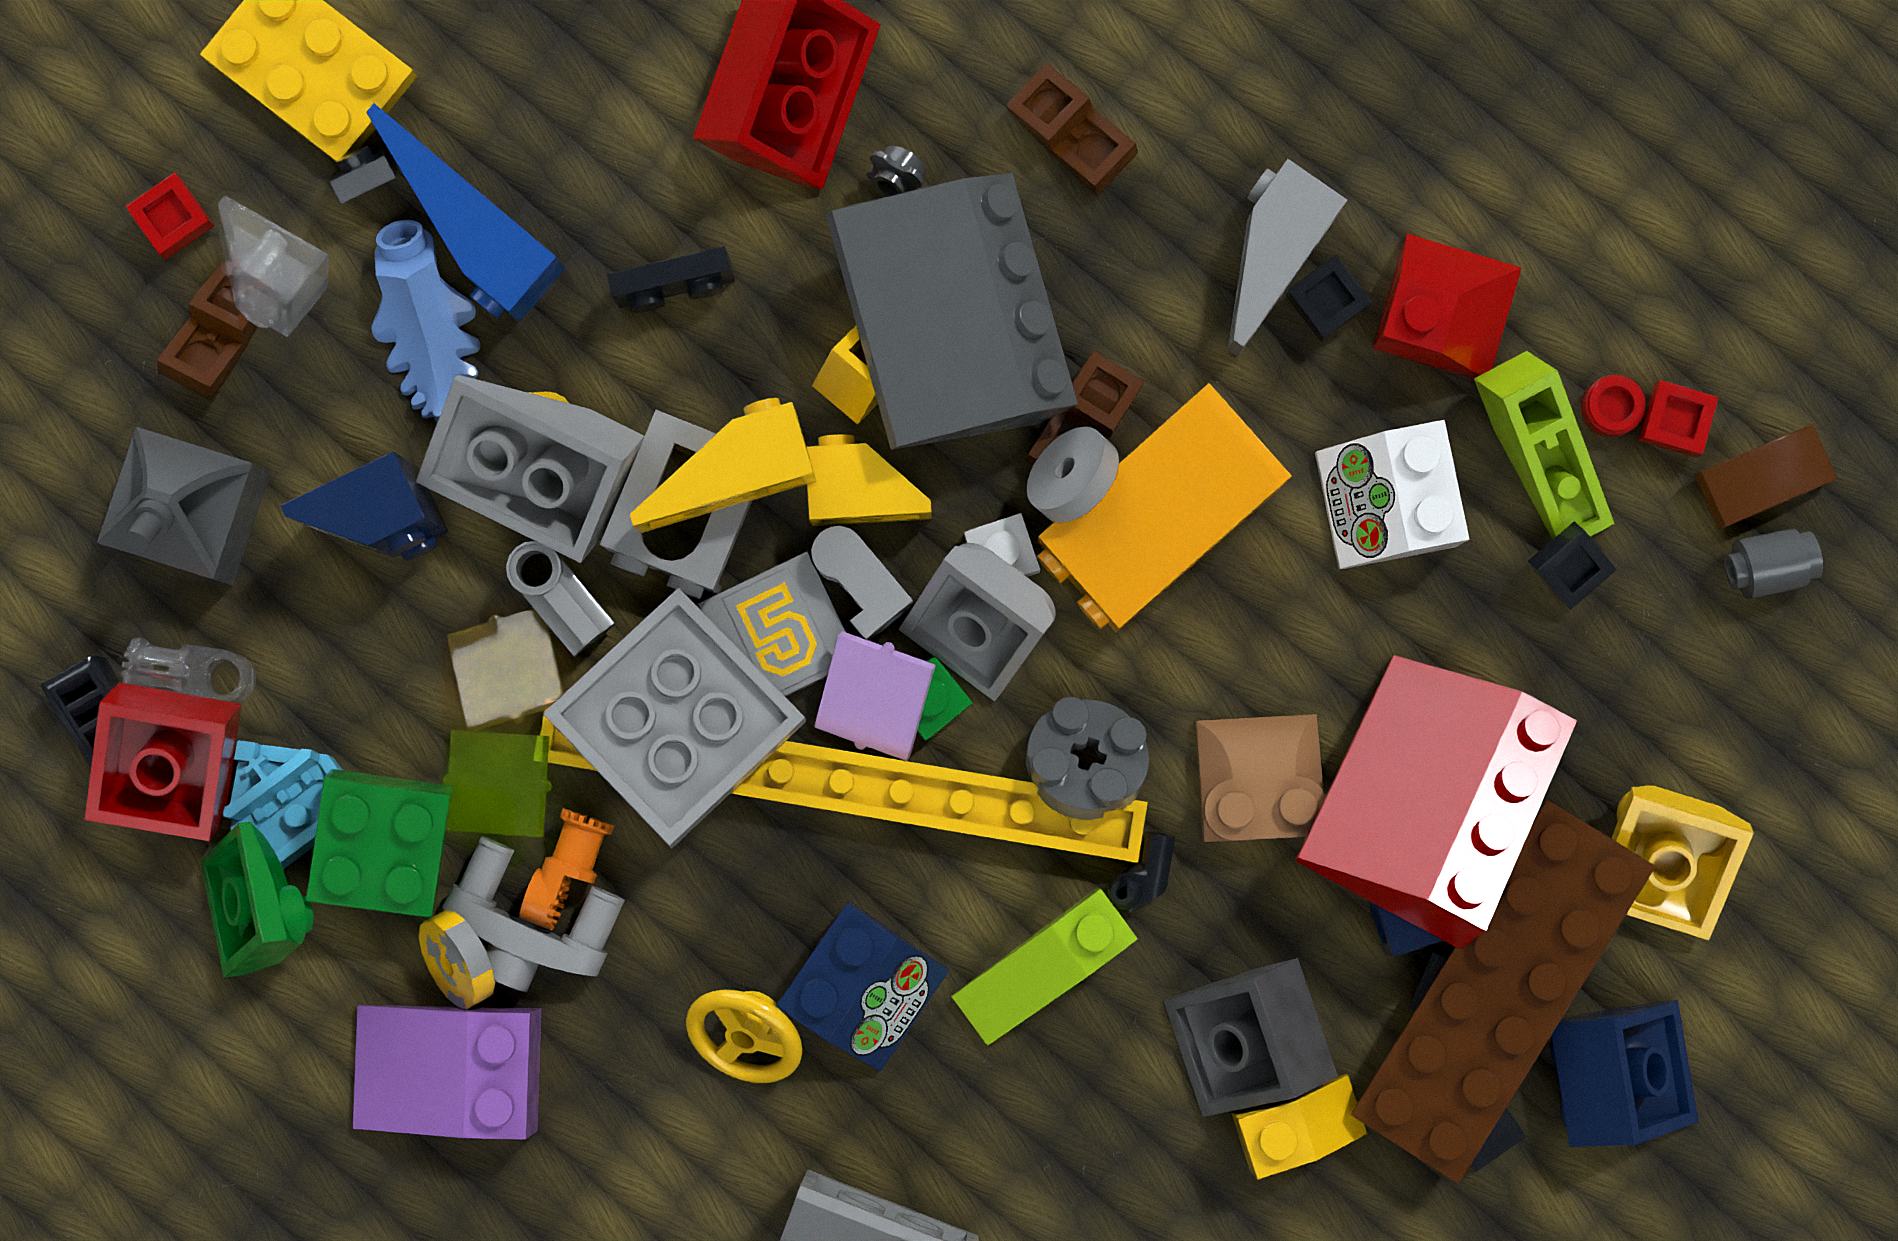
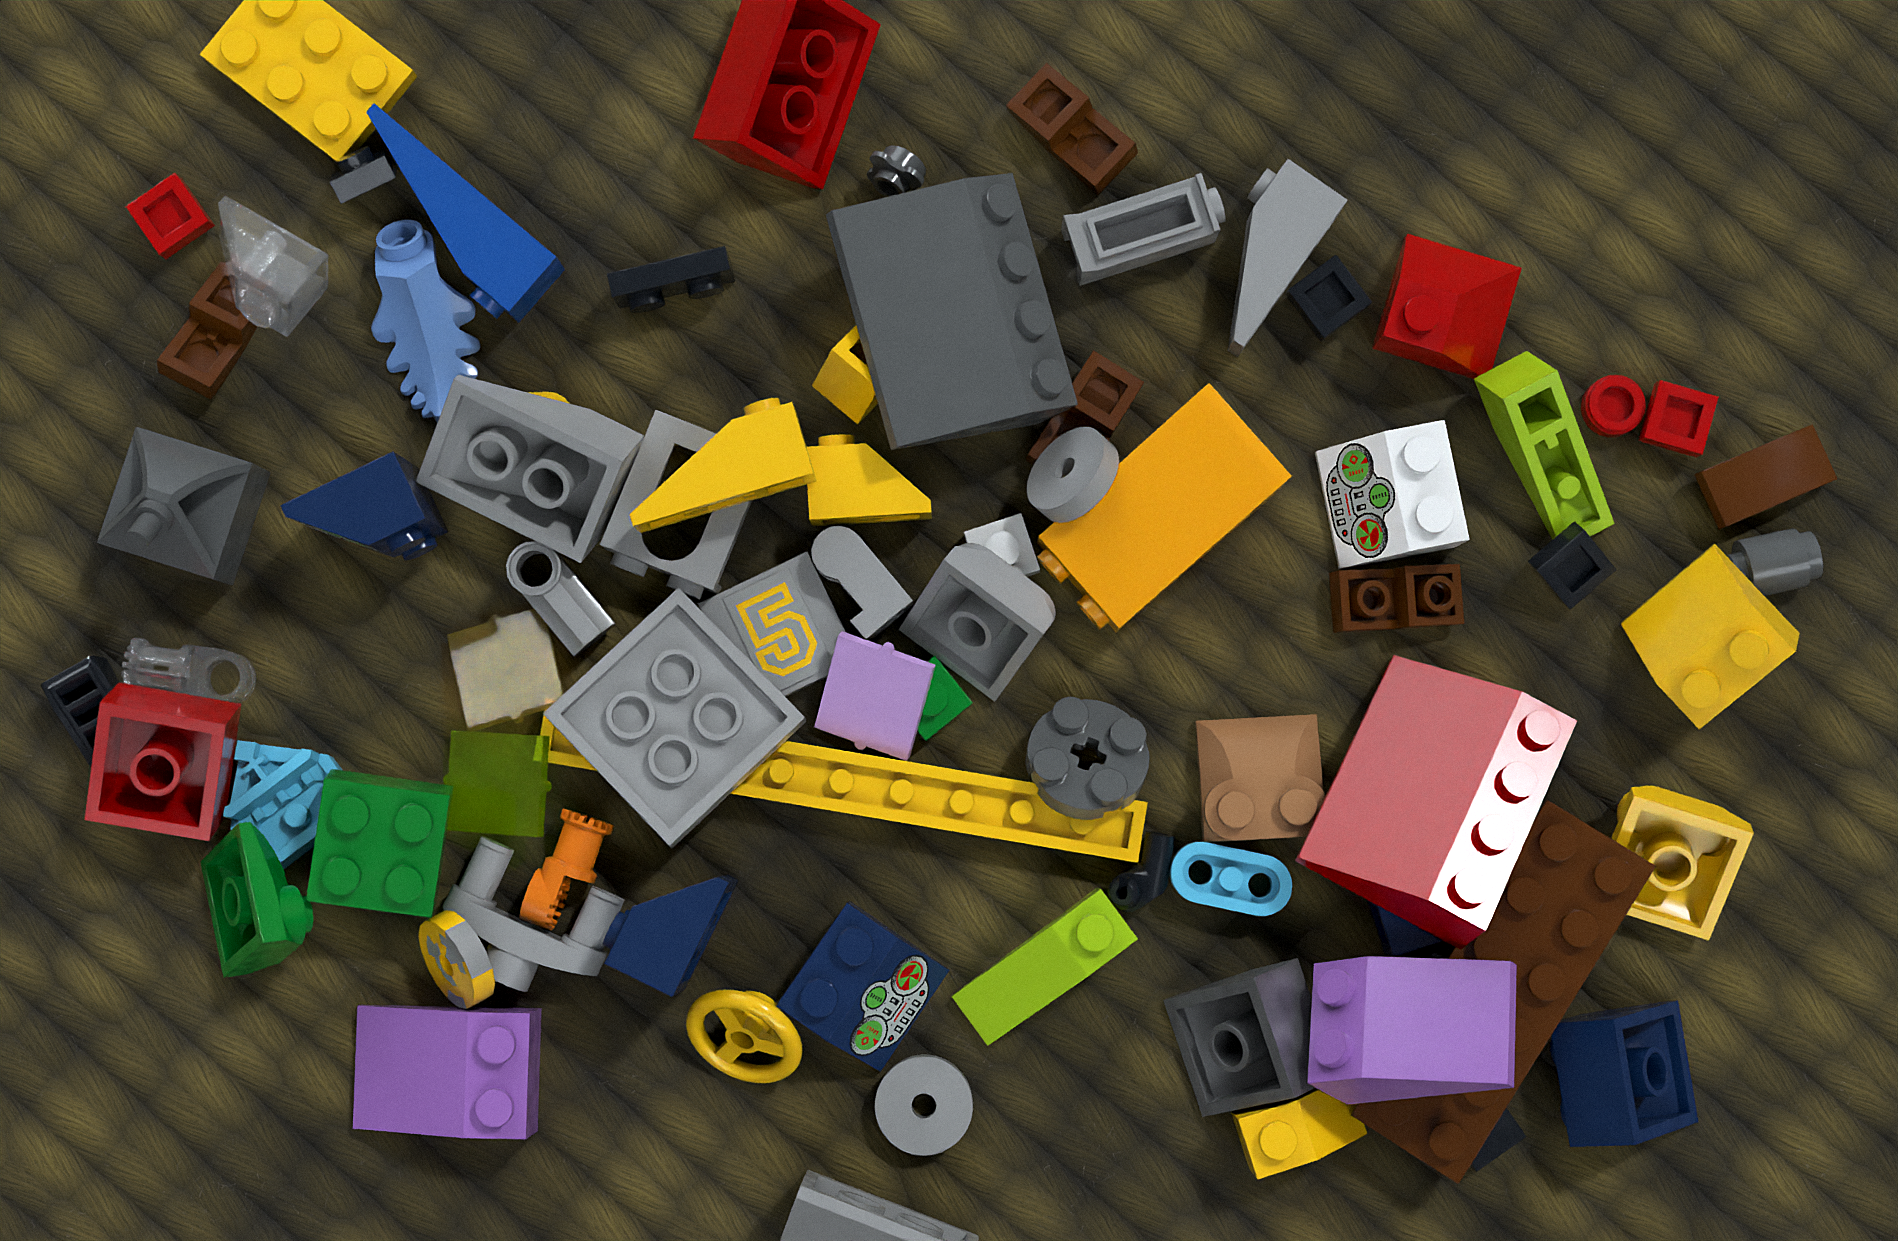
none -> dark blue slope [602,875,739,997]
none -> light grey piece [875,1054,973,1156]
none -> light grey window [1061,173,1226,286]
none -> medium azure plate [1169,842,1292,916]
none -> medium lavender slope [1307,956,1517,1105]
none -> reddish brown slope [1329,564,1464,633]
none -> yellow slope [1621,544,1800,729]

